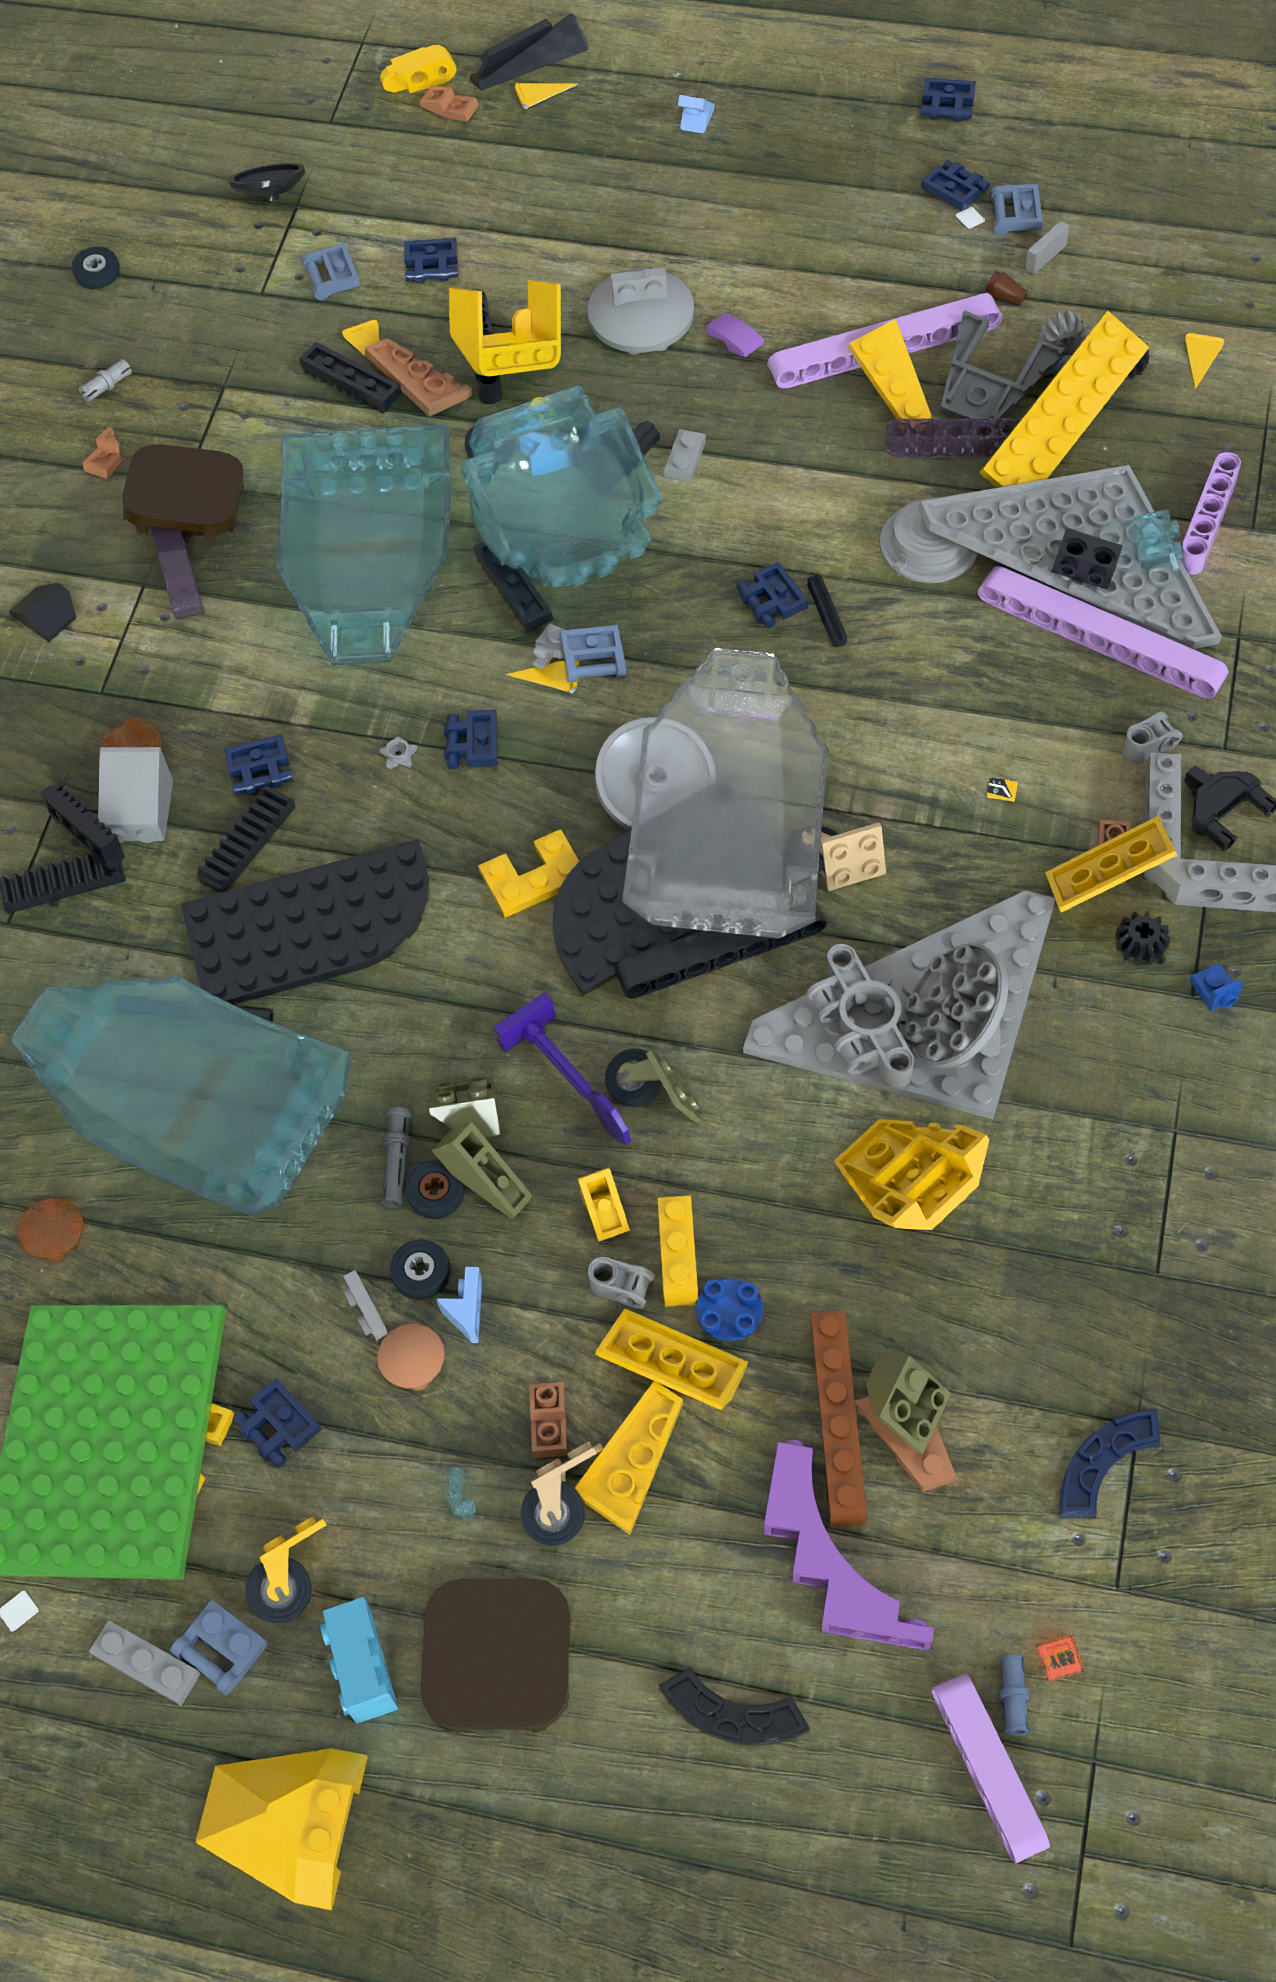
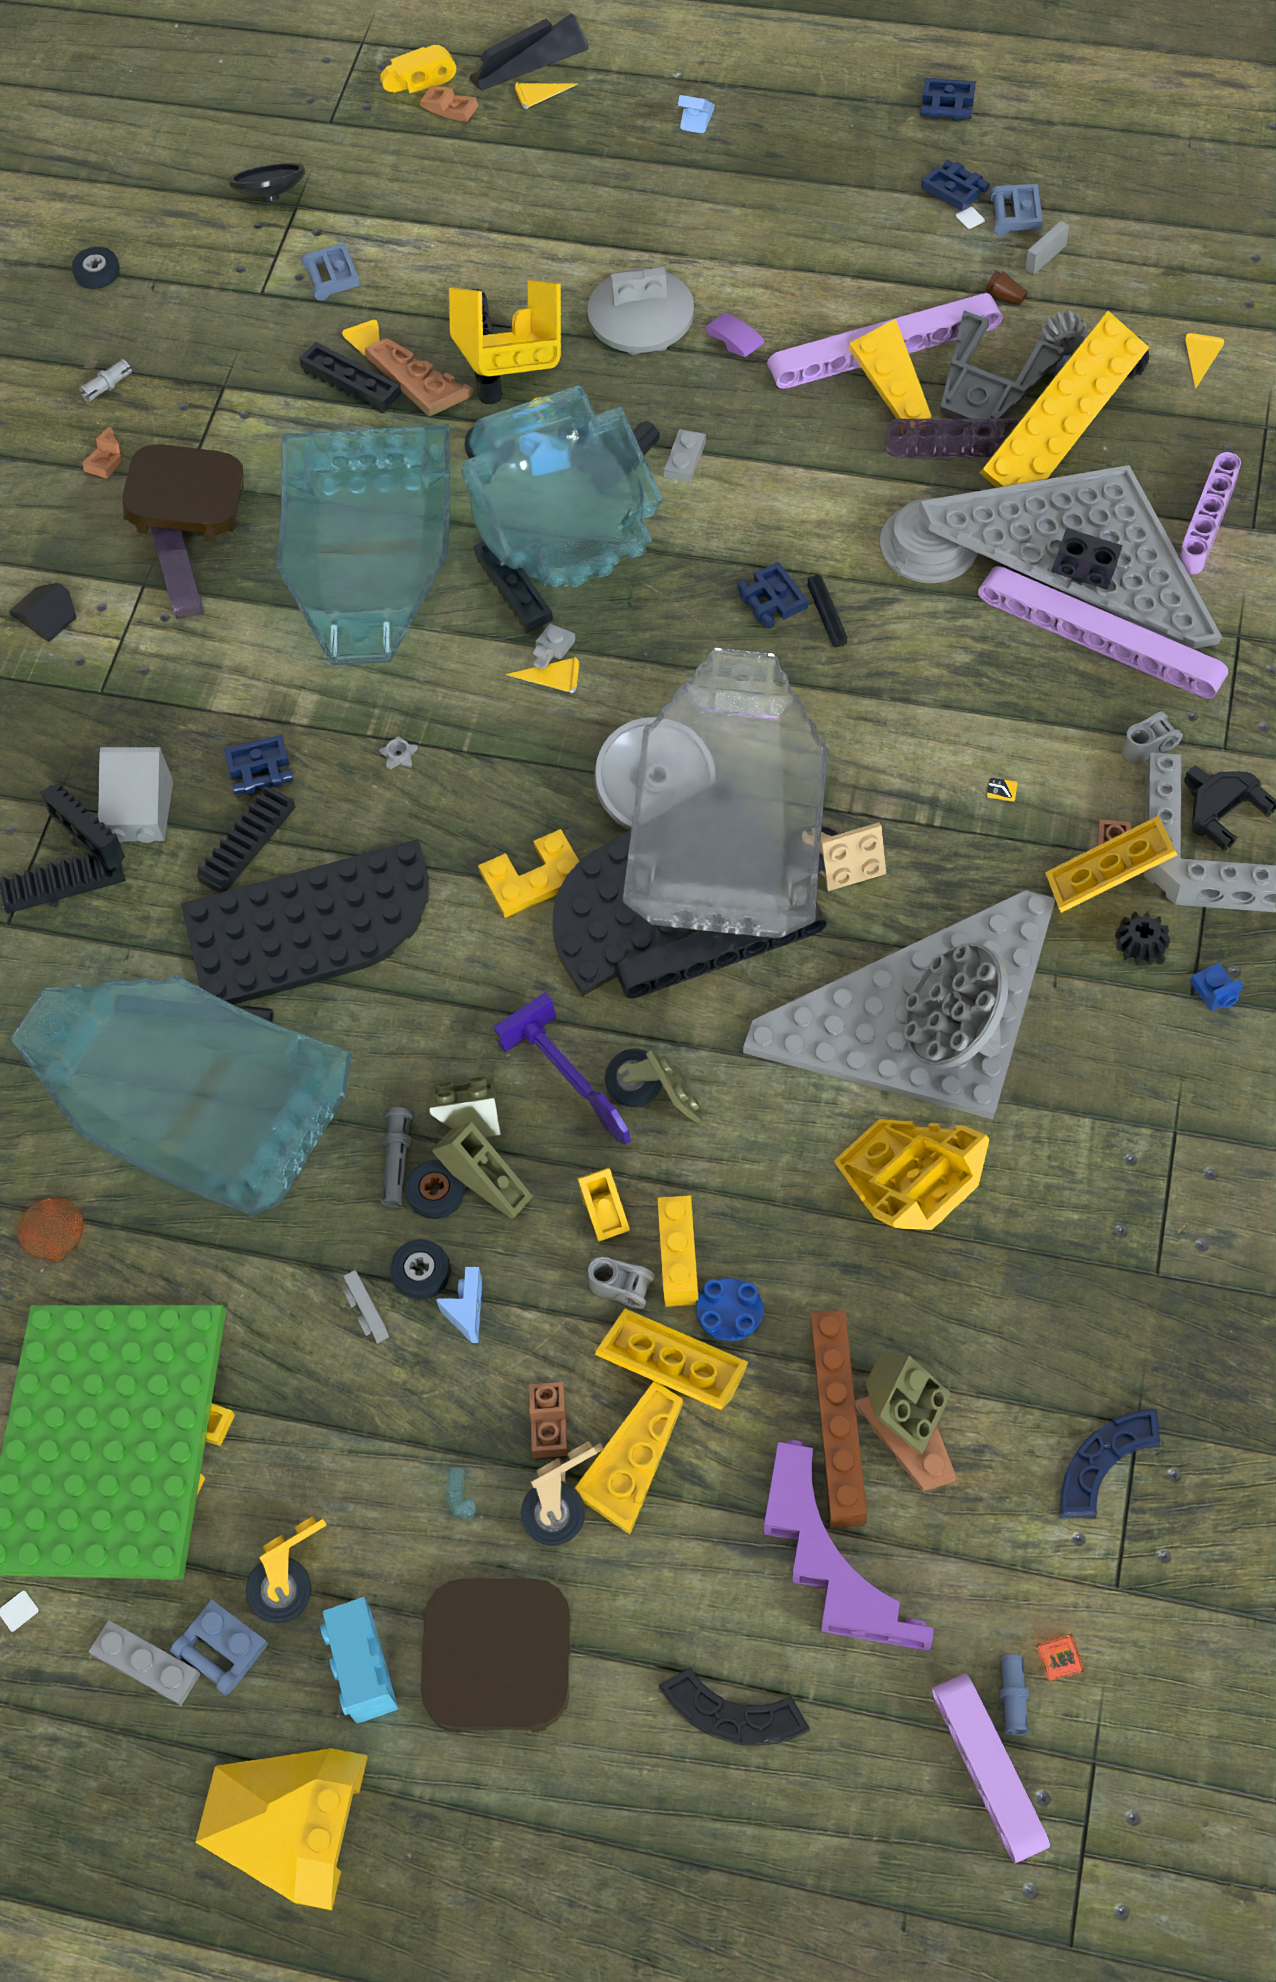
clear orange dish [102,716,162,748] -> none
dark blue plate [233,1378,322,1469] -> none
nougat dish [377,1323,445,1391] -> none
dark blue plate [404,238,458,283] -> none
dark blue plate [444,709,498,769] -> none
sand blue plate [559,625,626,682] -> none
light grey piece [806,944,914,1088] -> none
clear light blue bracket [1134,509,1183,571] -> none

